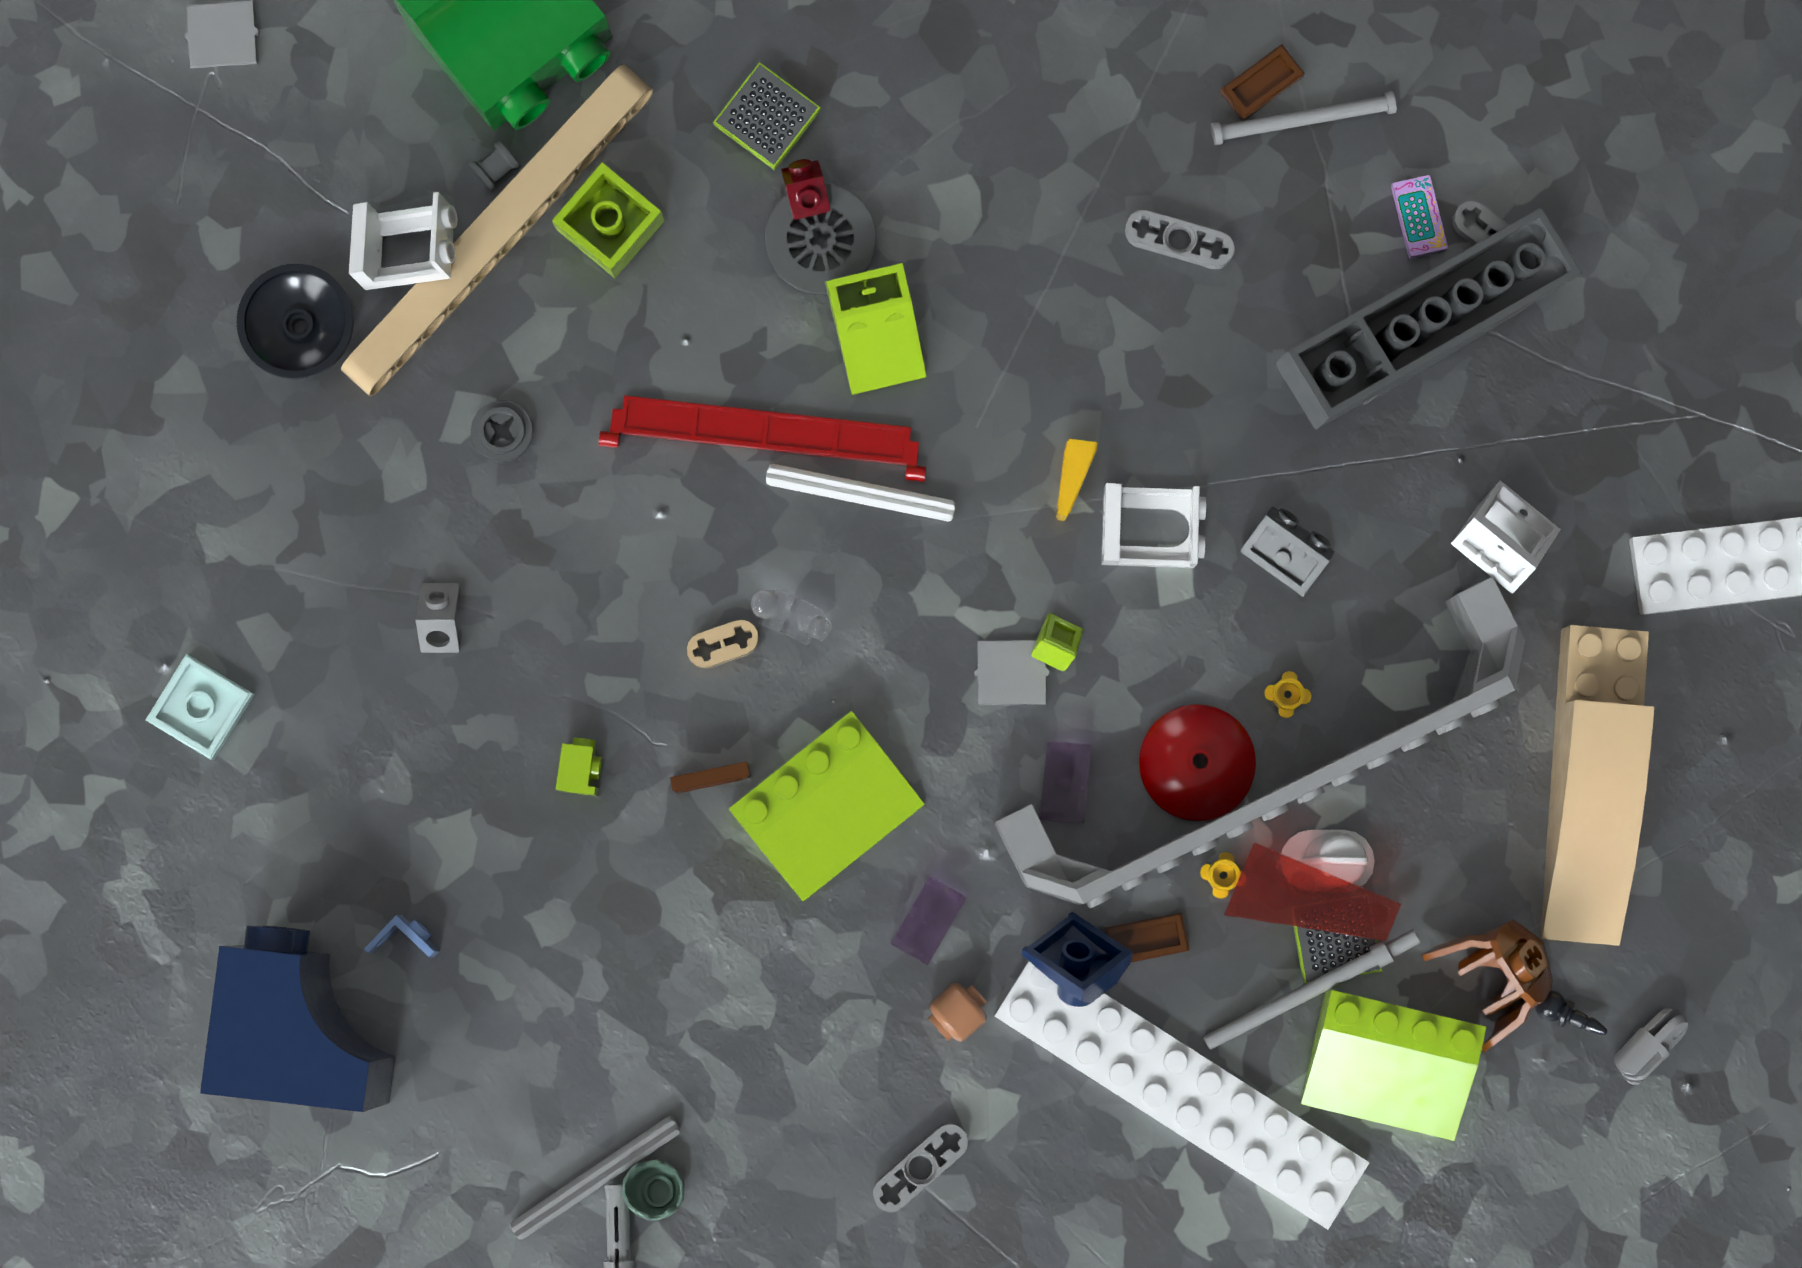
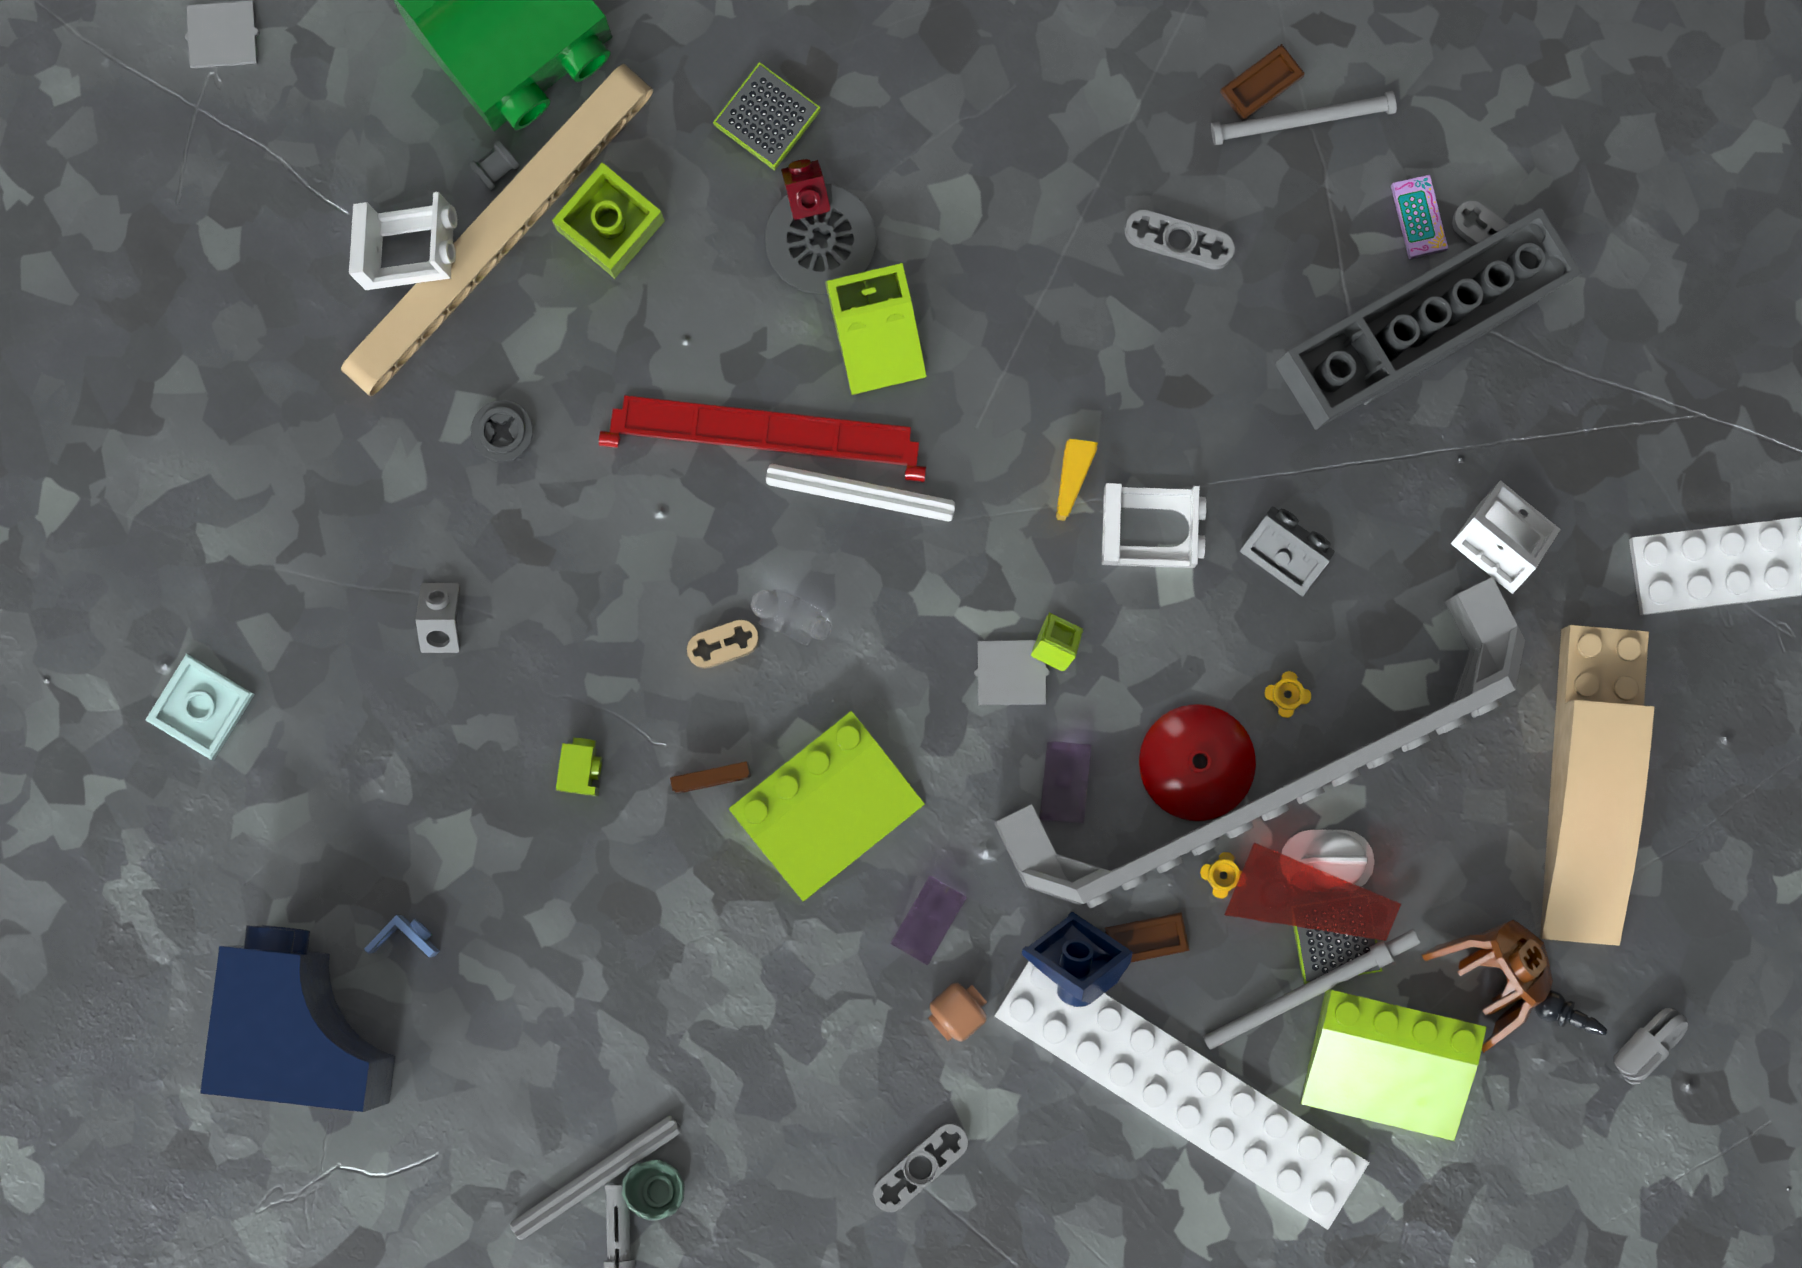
black dish [237,264,354,380] -> none

